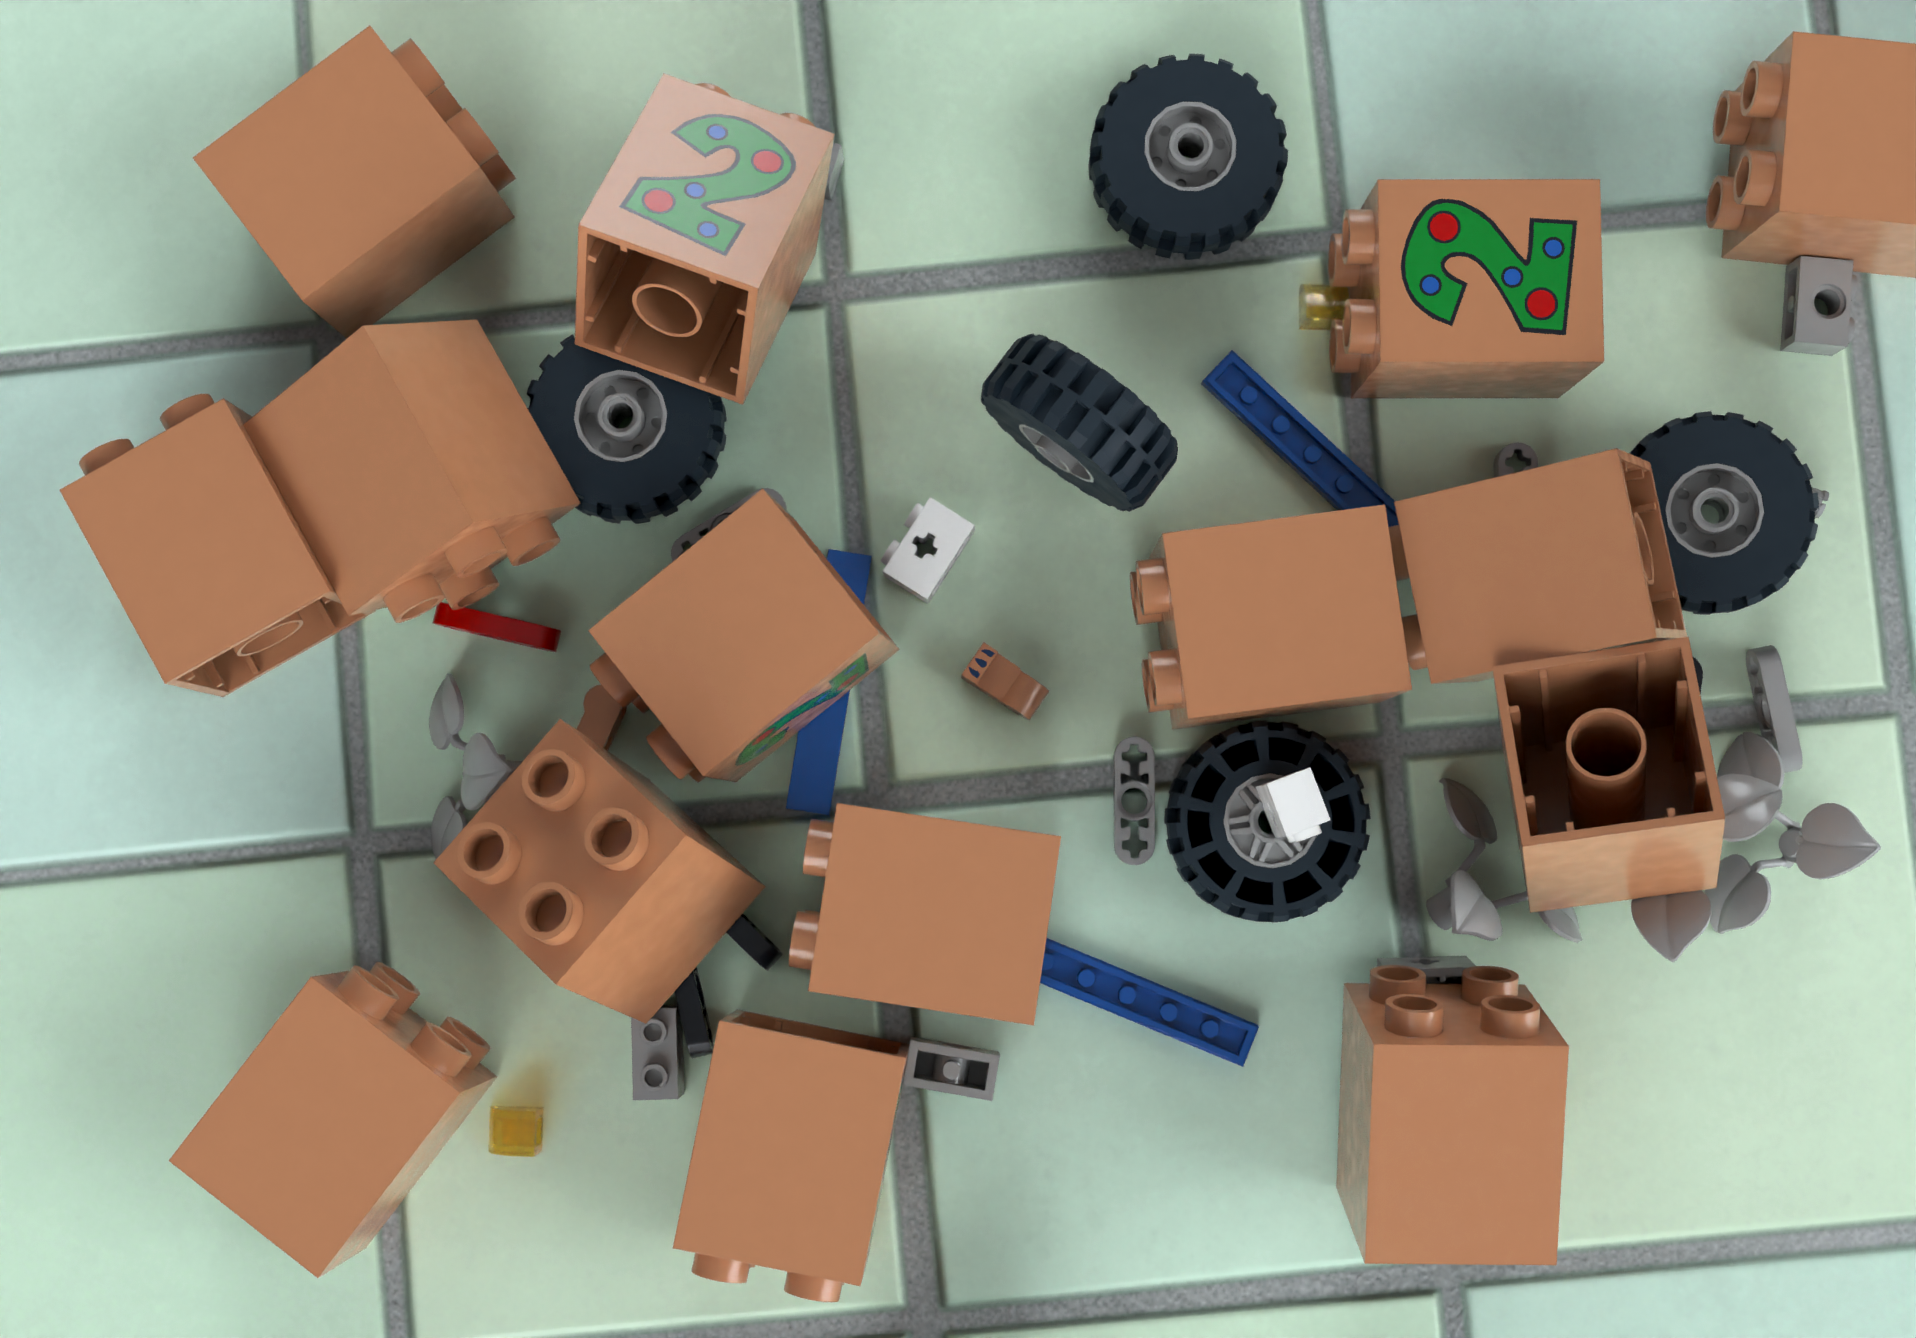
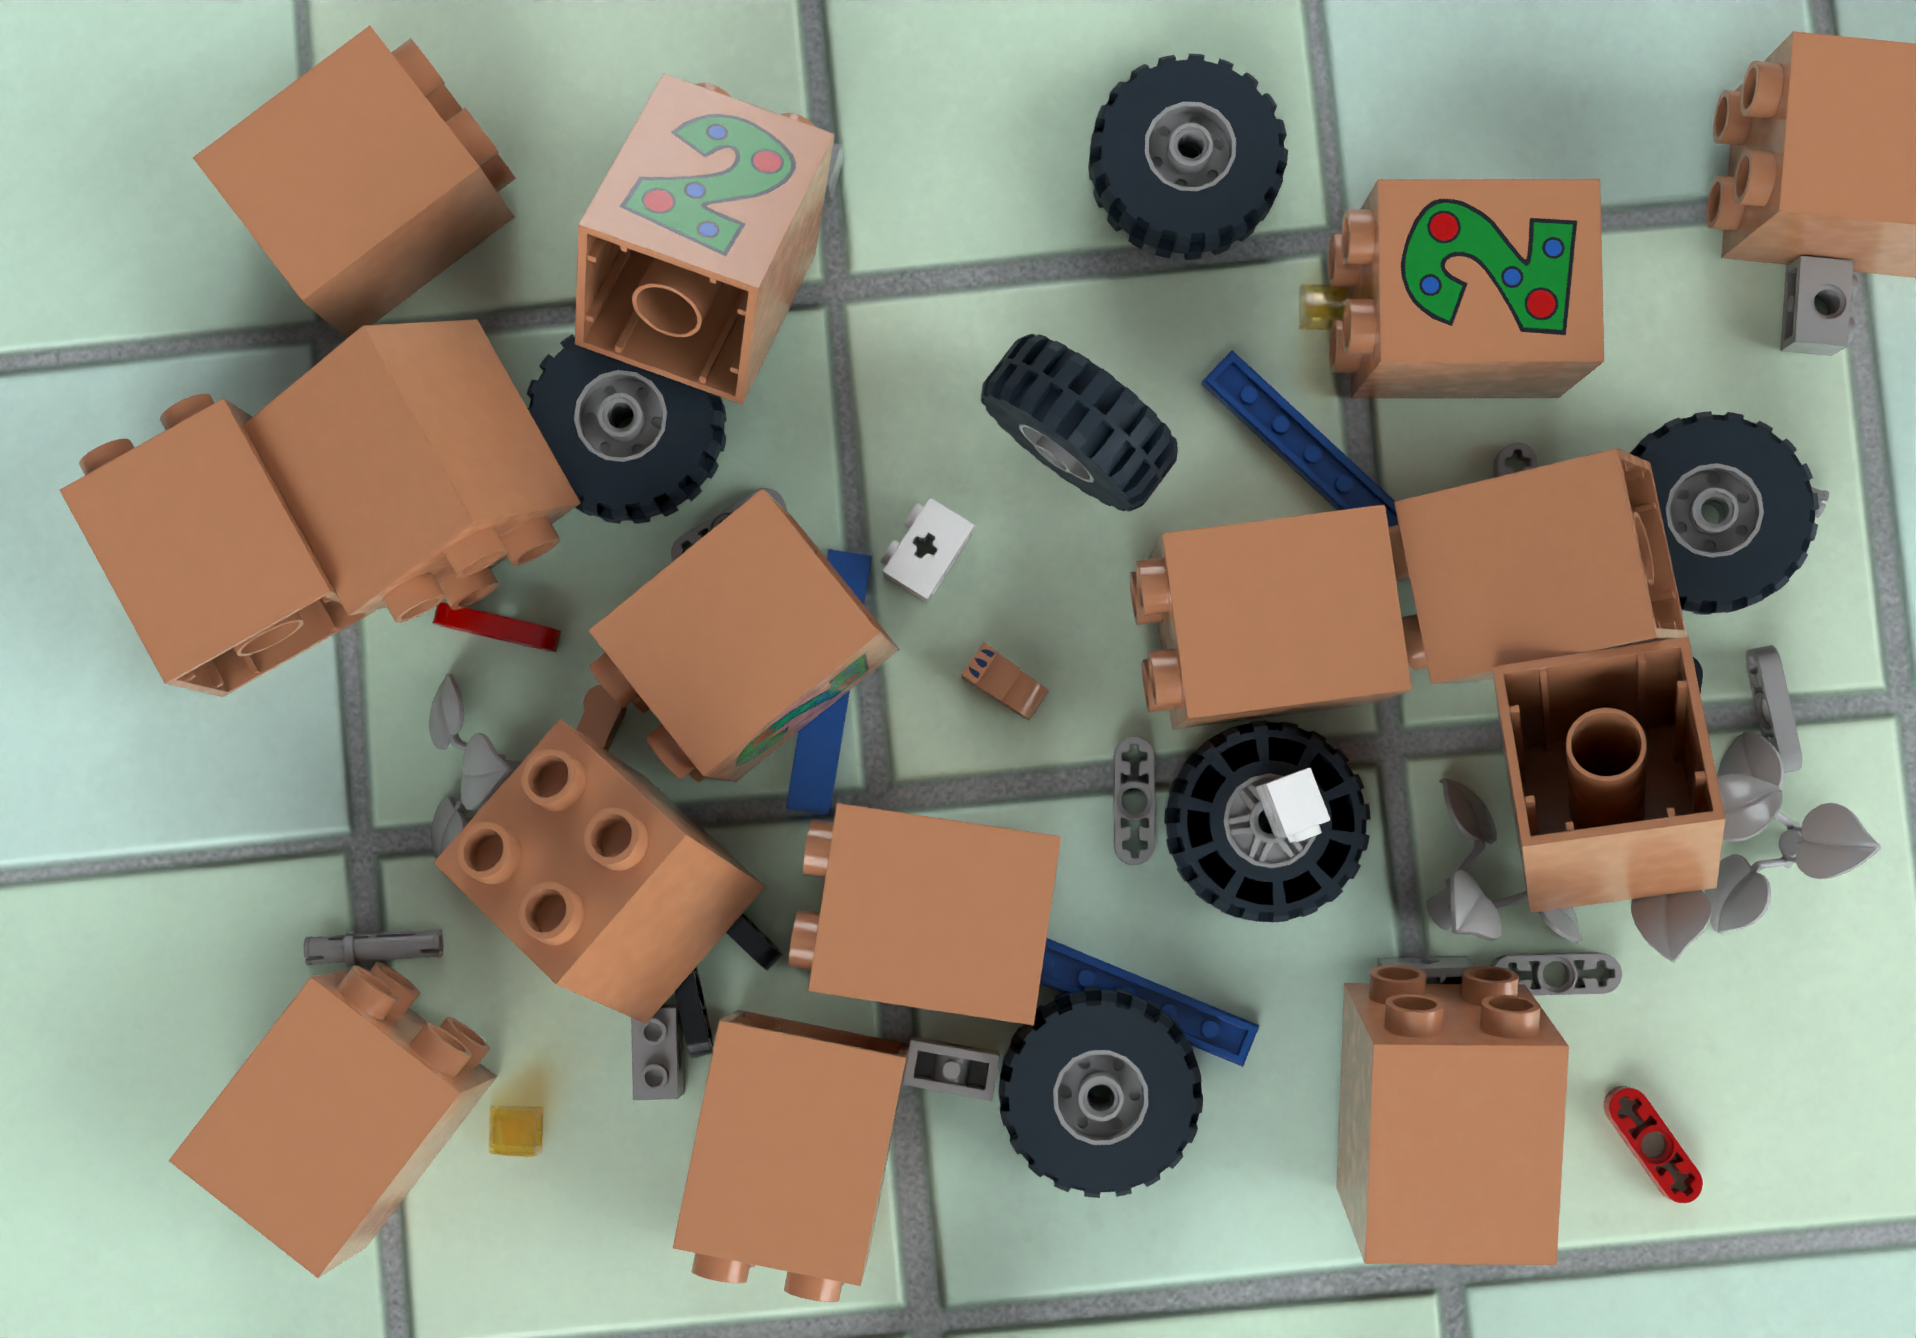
none -> light grey pin [304,929,444,966]
none -> black wheel [998,986,1203,1198]
none -> light grey beam [1490,953,1622,995]
none -> red beam [1604,1086,1703,1203]

